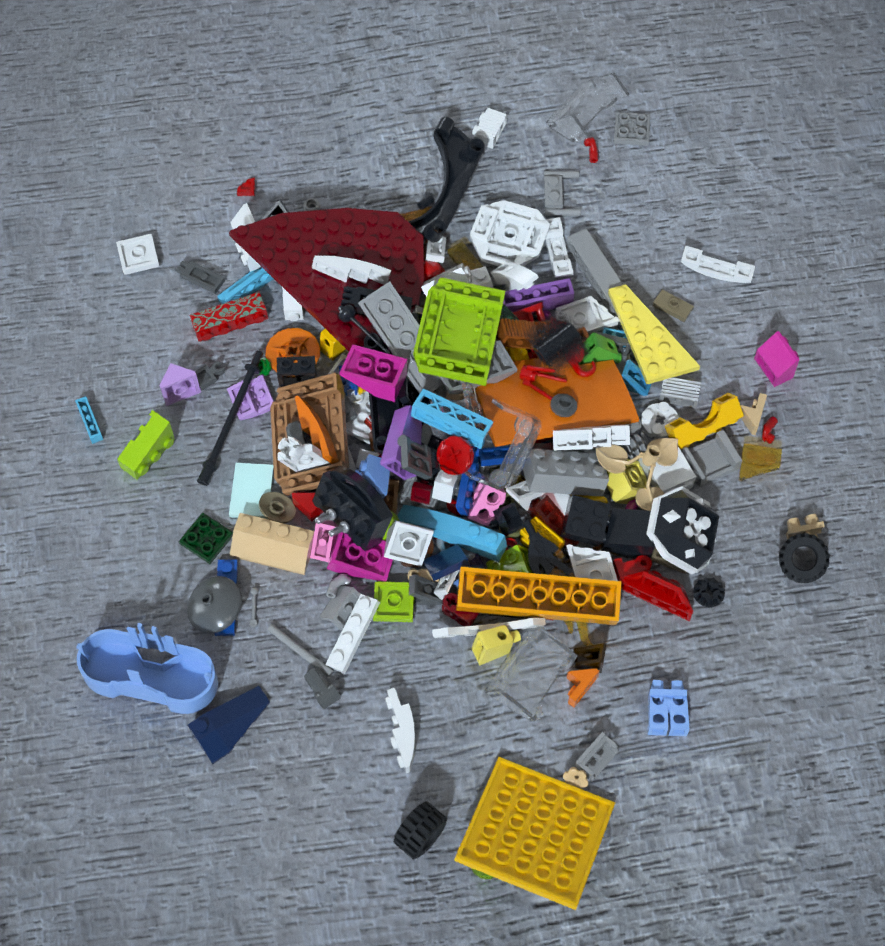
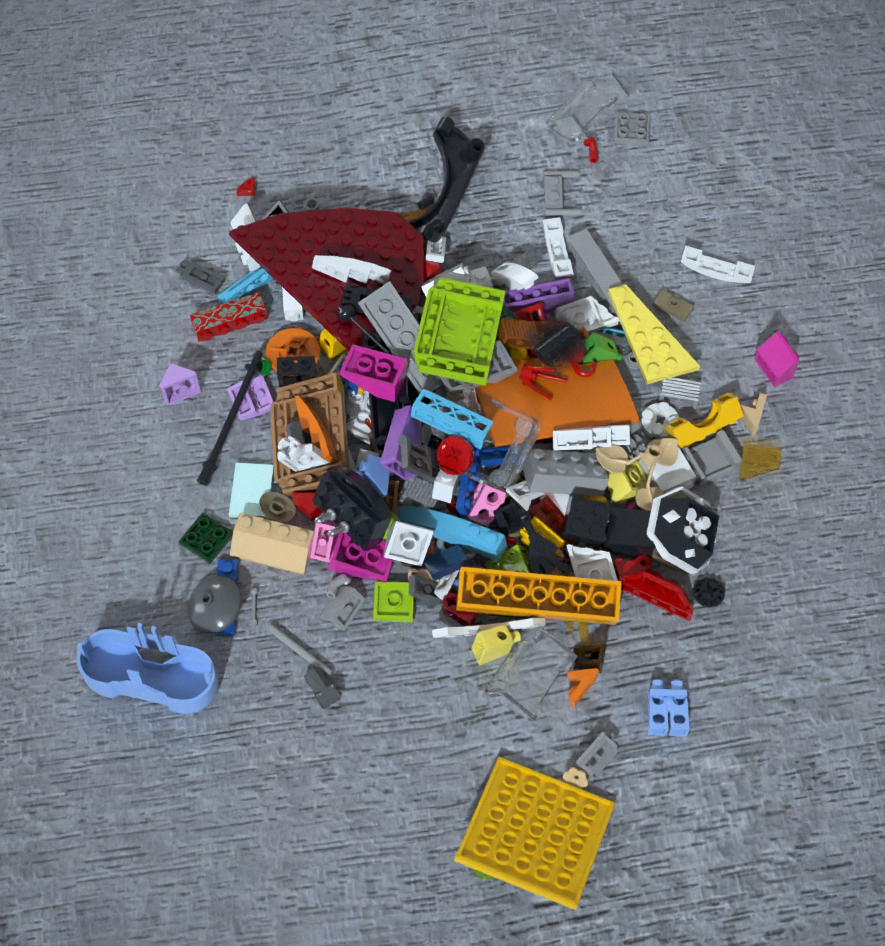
medium azure piece [75,396,103,444] -> none
white plate [116,234,160,275] -> none
lime wedge [117,410,175,480] -> none
dark blue wedge [188,686,270,764] -> none
dark grey plate [195,361,225,391] -> none
white plate [325,594,380,674] -> none
white slope [385,687,415,773] -> none
black tyre [393,801,447,860] -> none
dark red tile [410,479,433,505] -> none
clear yellow plate [447,242,483,271] -> none
white piece [470,200,550,266] -> none
white brick [472,108,507,149] -> none
dark grey piece [550,394,577,417] -> none
dark azure slope [622,359,652,396] -> none
red arm [762,416,778,444] -> none
black tyre [779,533,830,583] -> none
tan hips [786,514,825,548] -> none

